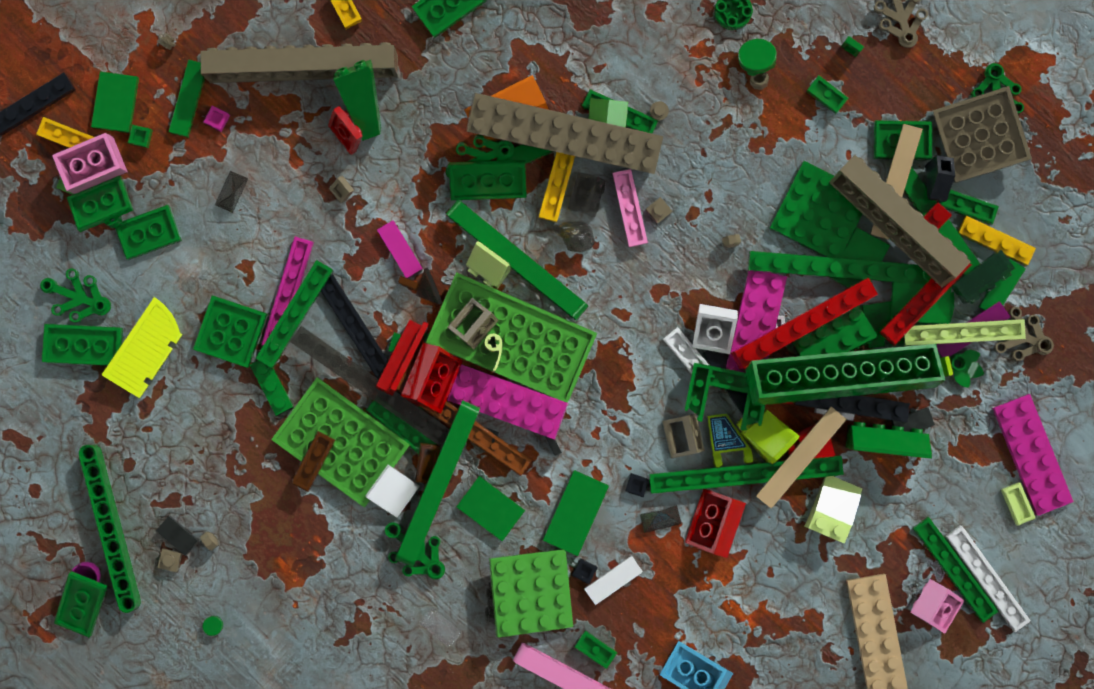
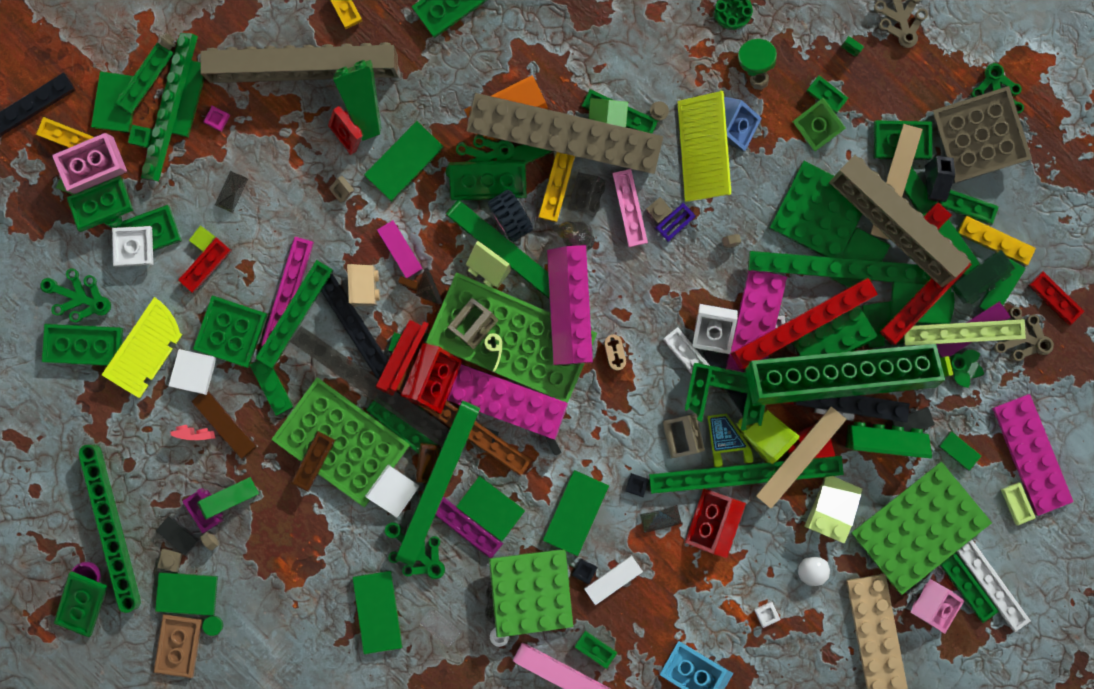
none -> white tile [112,226,153,267]
none -> green tile [114,42,174,115]
none -> green plate [141,33,198,182]
none -> medium nougat tile [153,614,203,678]
none -> green tile [155,572,218,616]
none -> white tile [169,349,217,395]
none -> coral slope [170,425,216,440]
none -> red plate [178,237,232,293]
none -> magenta bracket [182,488,224,534]
none -> lime tile [189,225,216,252]
none -> reddish brown tile [191,390,257,459]
none -> green tile [197,477,259,520]
none -> tan slope [347,264,380,307]
none -> green tile [353,570,403,654]
none -> green tile [364,121,444,202]
none -> magenta tile [435,496,503,558]
none -> black wheel [488,189,533,242]
none -> white tile [490,627,509,647]
none -> dark pink slope [547,245,593,365]
none -> tan beam [604,335,626,371]
none -> dark purple tile [655,203,696,242]
none -> neon yellow window [677,90,731,202]
none -> medium blue slope [724,97,762,151]
none -> white tile [754,602,780,628]
none -> bright green slope [792,98,846,151]
none -> white hair [798,557,830,586]
none -> bright green plate [851,462,992,595]
none -> green tile [938,431,981,471]
none -> red tile [1028,271,1085,325]

